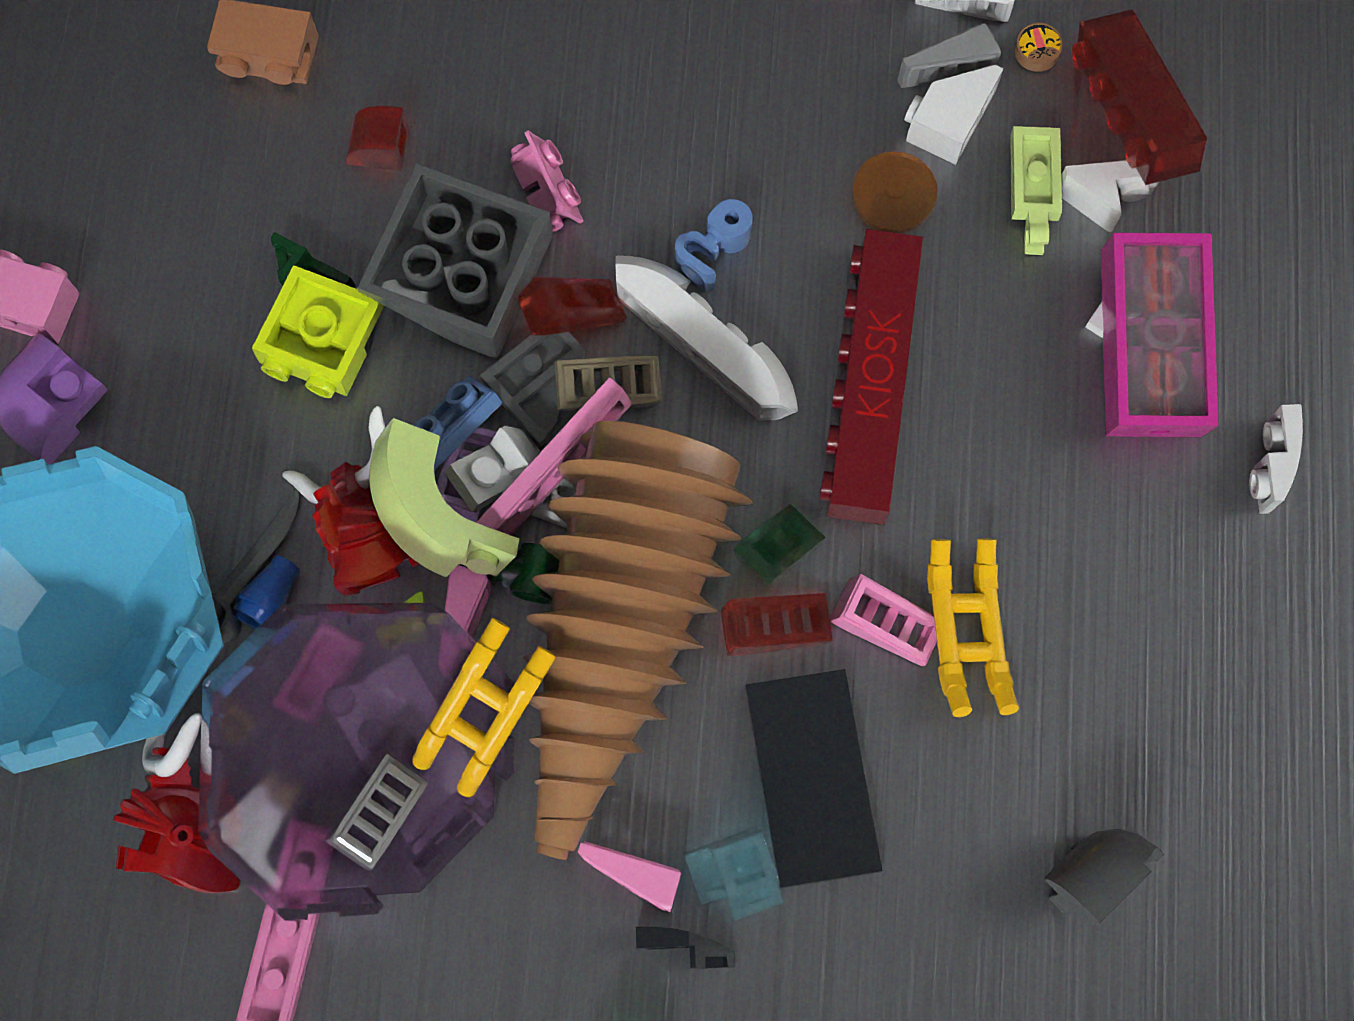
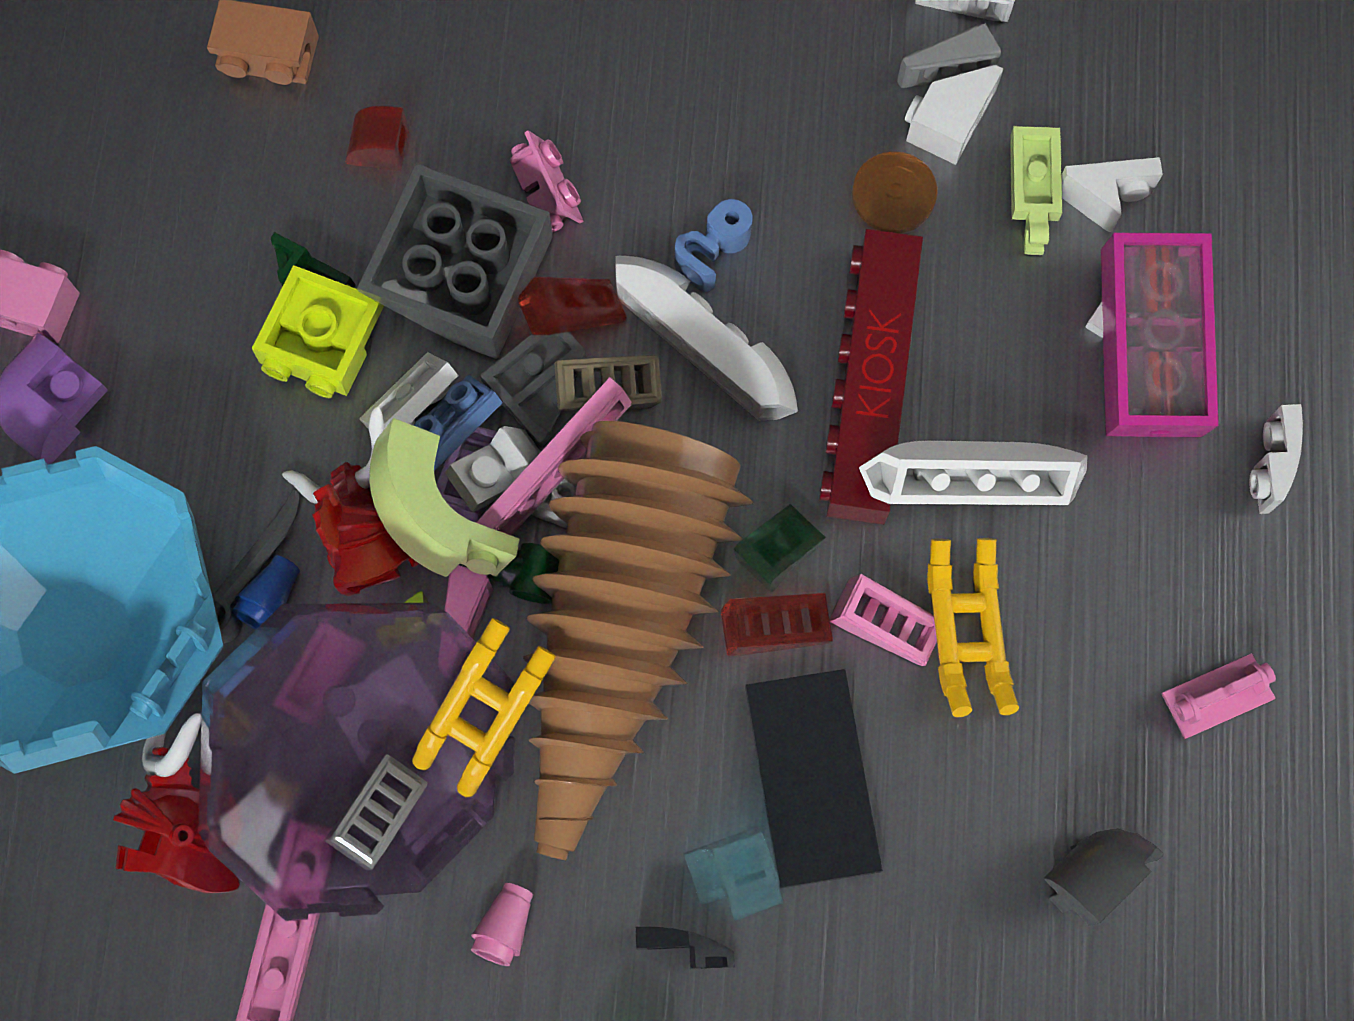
bright pink slope [578,841,682,914] -> none
tile [1014,23,1063,72] -> none
clear red brick [1072,9,1207,186] -> none
none -> white plate [359,352,459,429]
none -> bright pink cone [471,883,533,966]
none -> white brick [859,441,1087,505]
none -> bright pink hinge [1161,653,1276,739]

